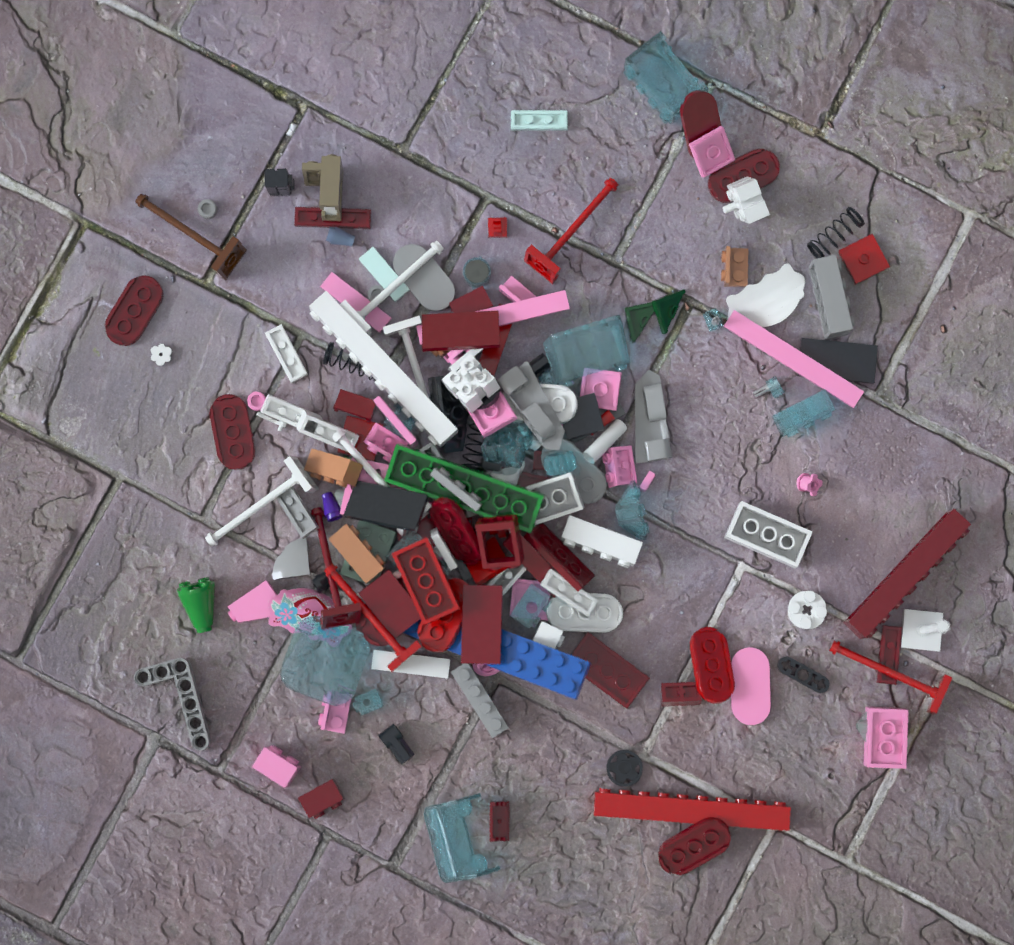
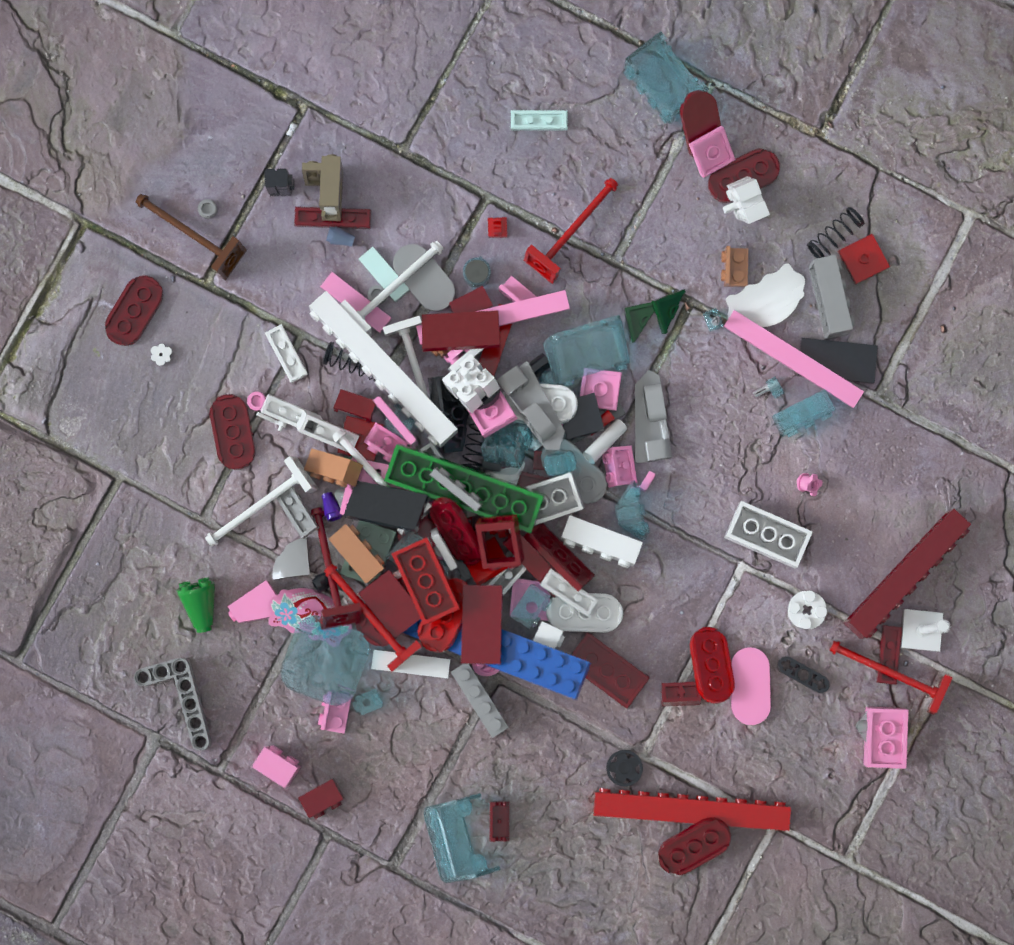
black piece [378,723,415,765] -> none

